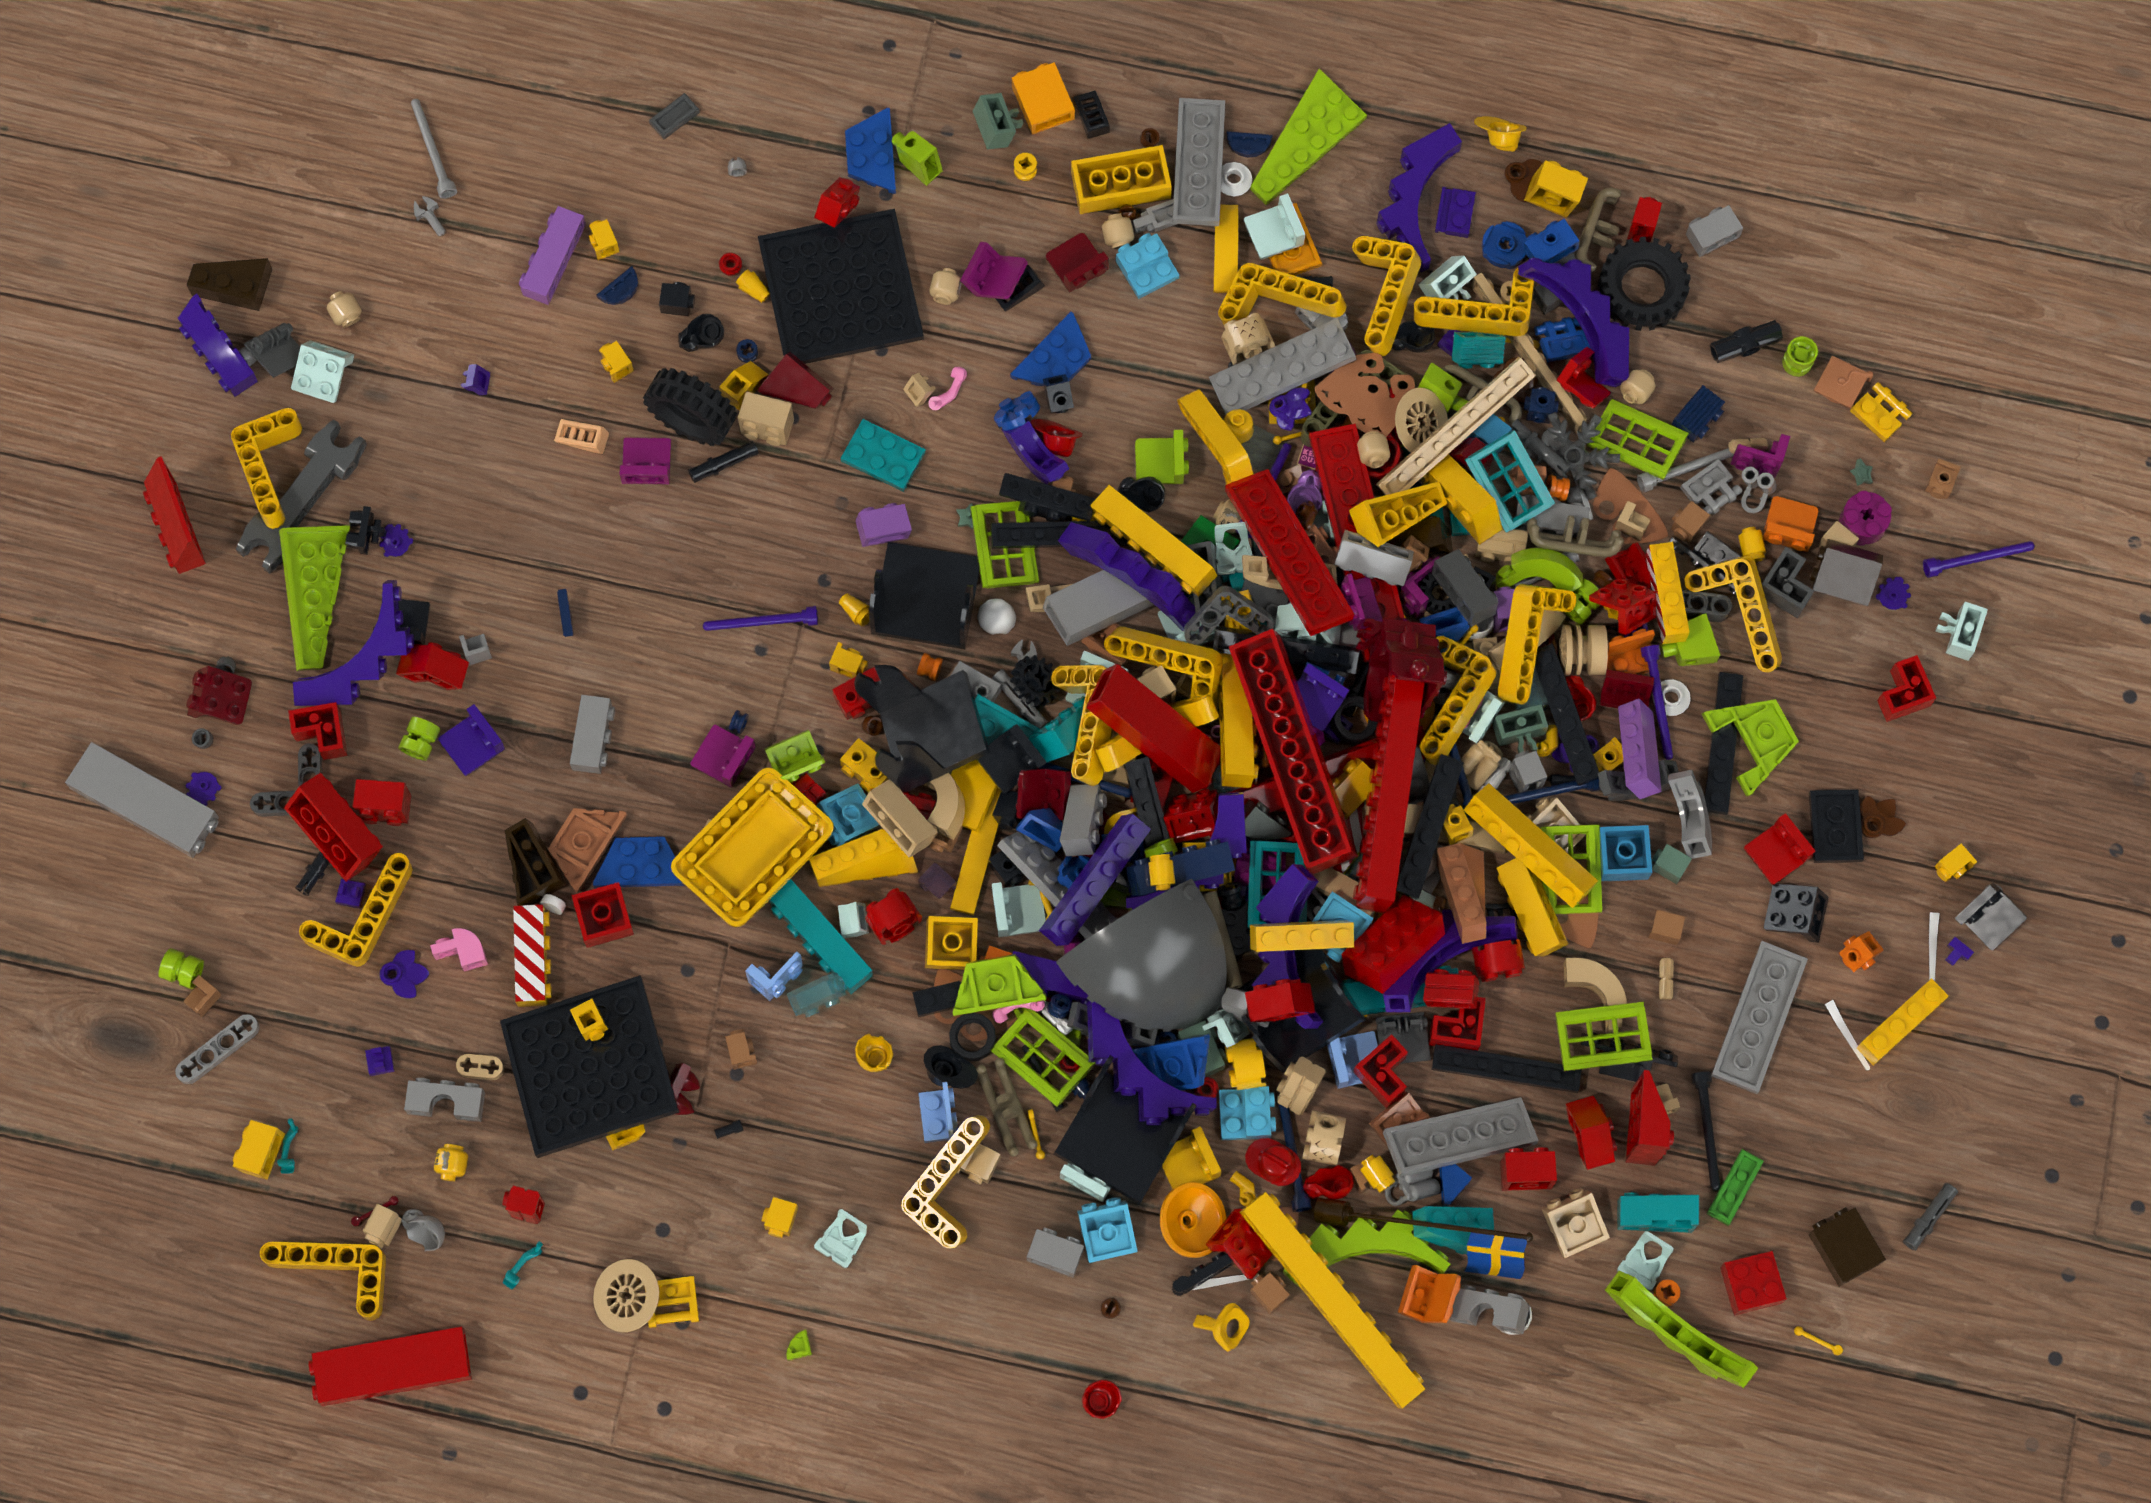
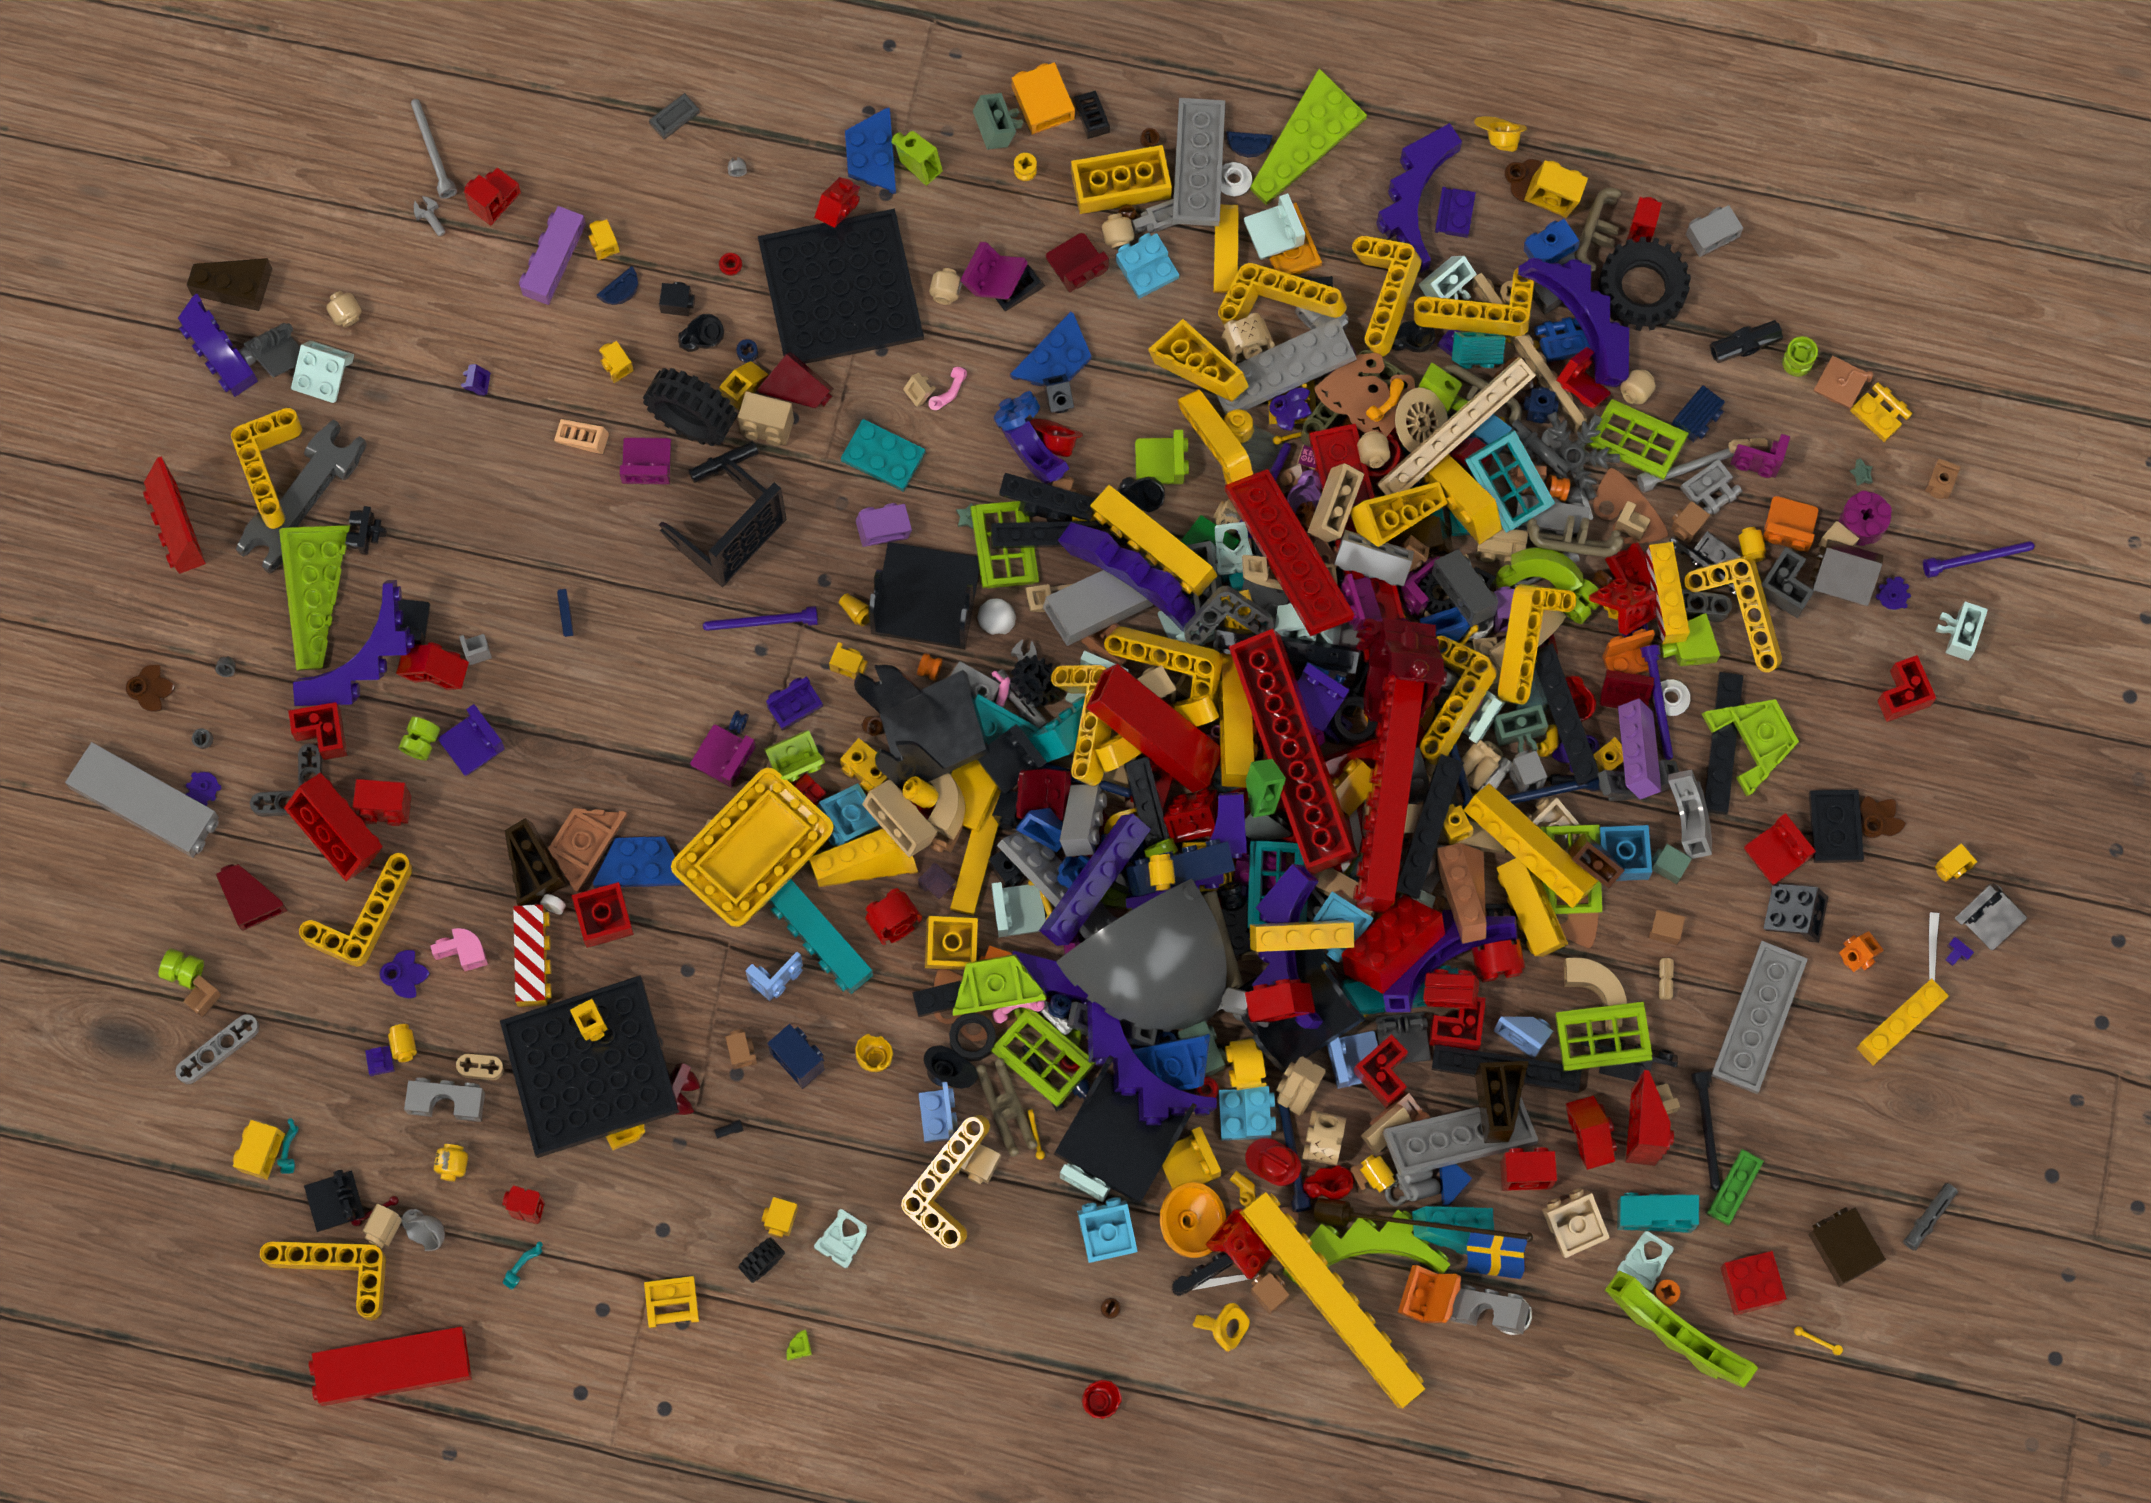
dark red bracket [186,666,252,725] -> none
black pin [295,852,330,896] -> none
dark purple tile [335,879,366,909] -> none
dark purple piece [379,524,413,557] -> none
light grey brick [570,695,615,774] -> none
tan piece [593,1259,659,1332] -> none
yellow cone [736,269,770,303] -> none
clear light blue brick [787,972,847,1018] -> none
red brick [832,667,880,720] -> none
light aqua piece [838,902,869,938] -> none
light grey brick [1027,1228,1084,1278] -> none
light aqua bracket [1202,1008,1250,1048] -> none
blue plate [1482,221,1527,269] -> none
tan wheel [1559,625,1608,675] -> none
light grey piece [1741,467,1777,514] -> none
white sticker [1825,1000,1870,1070] -> none
none -> reddish brown plate [126,665,175,712]
none -> dark red slope [216,864,287,931]
none -> black hinge [304,1170,365,1232]
none -> yellow brick [388,1024,417,1062]
none -> red brick [464,167,521,226]
none -> black piece [659,457,787,588]
none -> black tyre [738,1237,785,1283]
none -> dark purple bracket [766,676,823,731]
none -> dark blue brick [767,1024,825,1089]
none -> yellow brick [903,776,938,808]
none -> bright pink piece [992,671,1010,708]
none -> yellow wedge [1148,319,1249,402]
none -> bright green slope [1246,759,1286,818]
none -> tan brick [1308,463,1364,542]
none -> tan slope [1361,1104,1412,1155]
none -> light orange piece [1366,378,1404,422]
none -> dark brown wedge [1475,1061,1529,1143]
none -> light blue slope [1494,1016,1553,1059]
none -> reddish brown slope [1568,833,1625,889]

